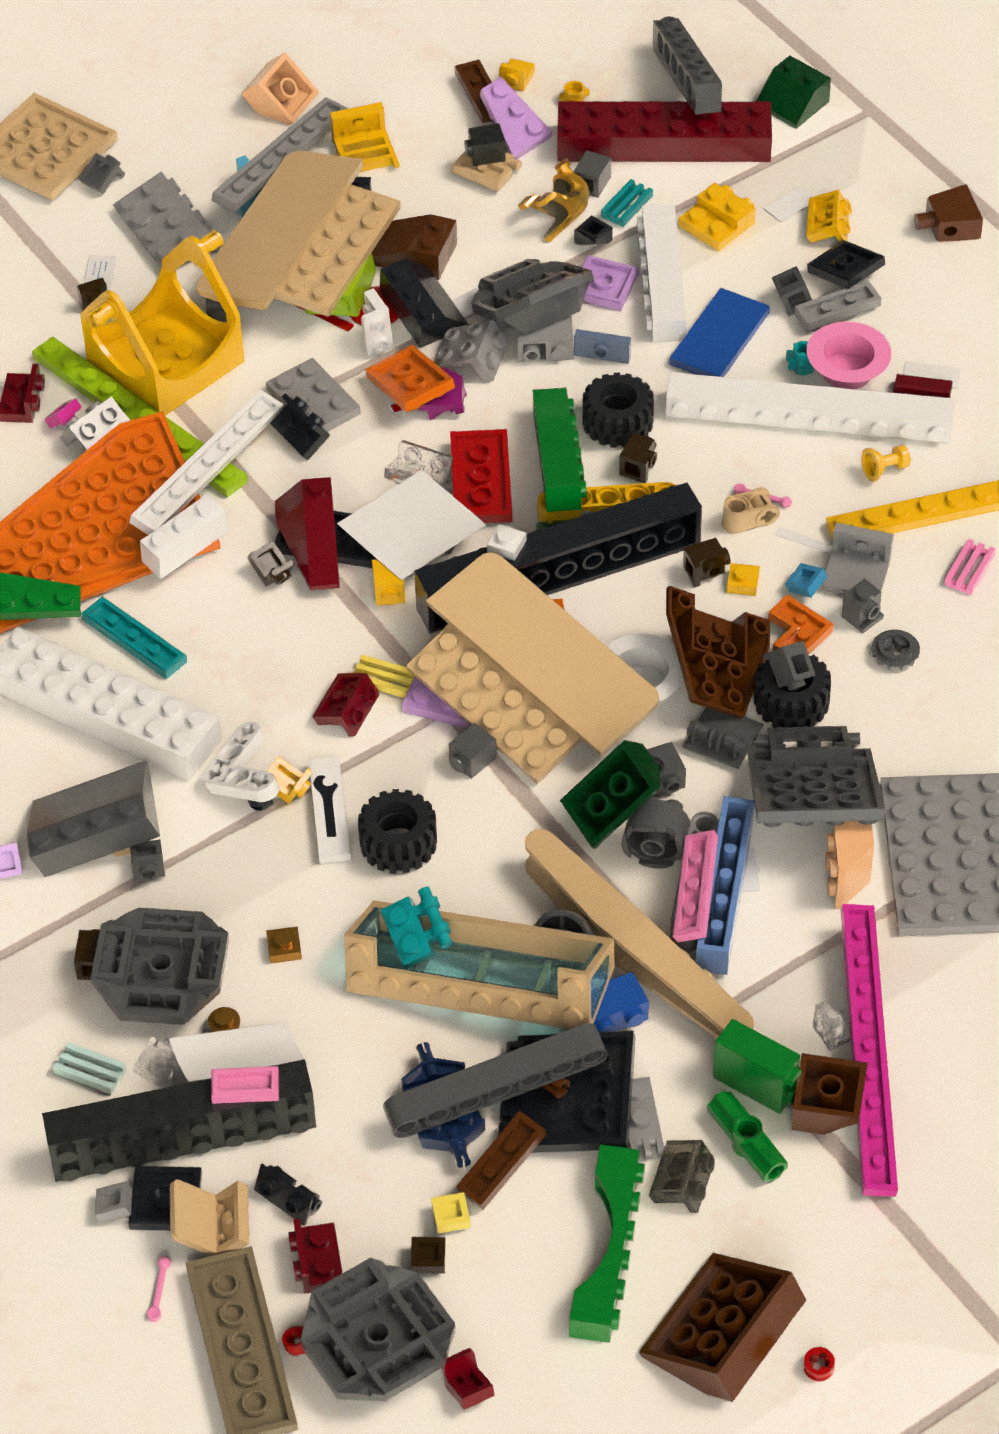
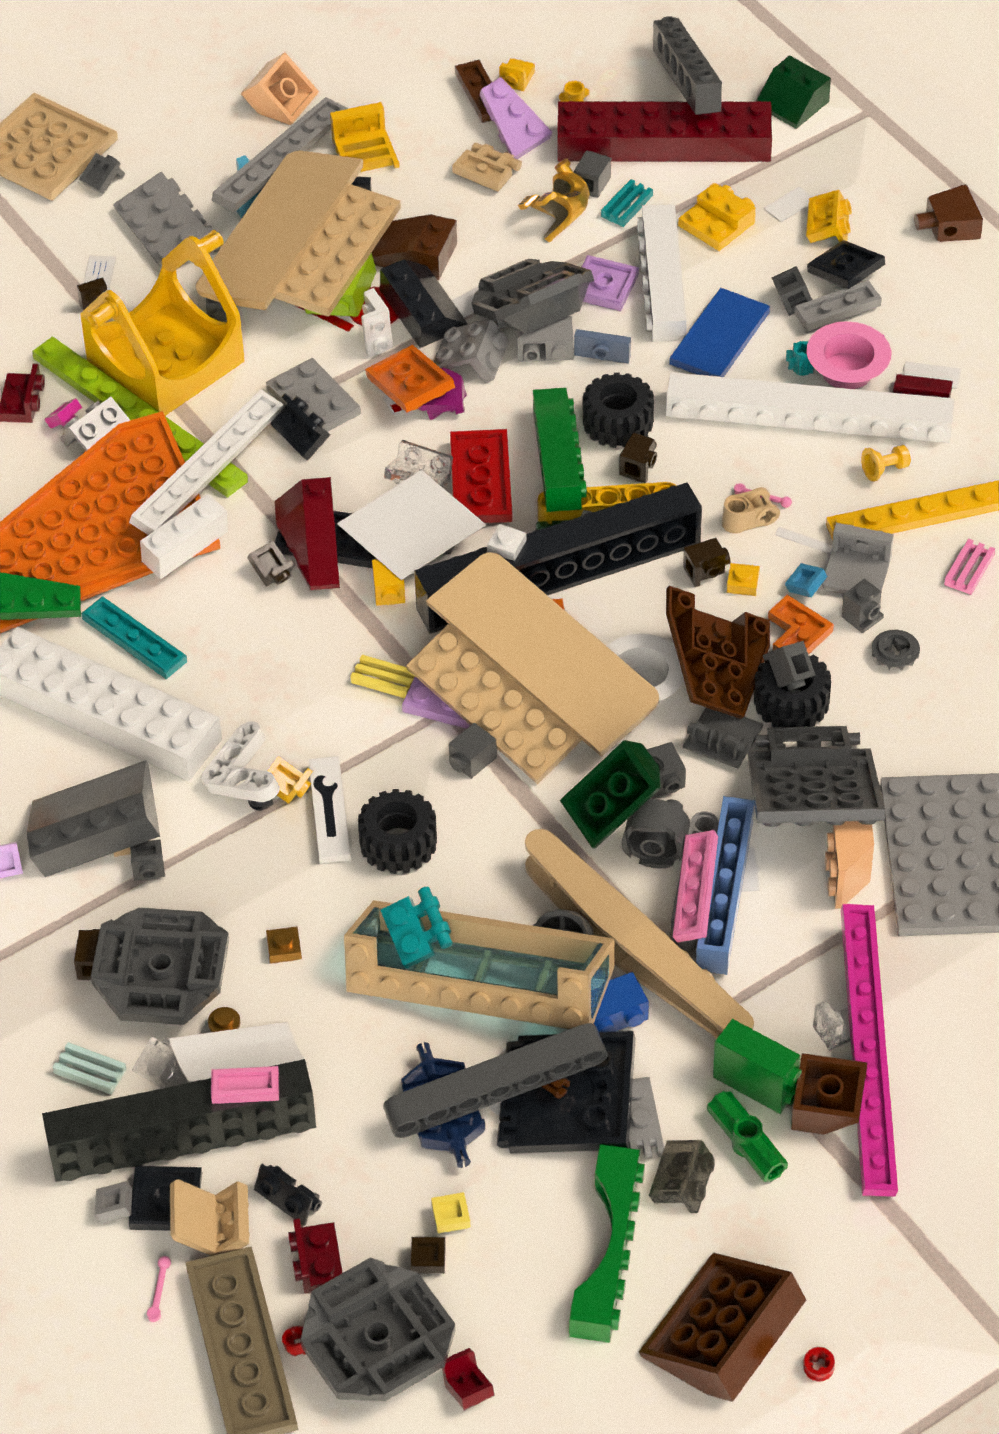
dark red bracket [312,673,379,736] -> none
reddish brown plate [456,1111,547,1210] -> none
pearl dark grey brick [464,123,506,166] -> none
black slope [574,215,613,245] -> none

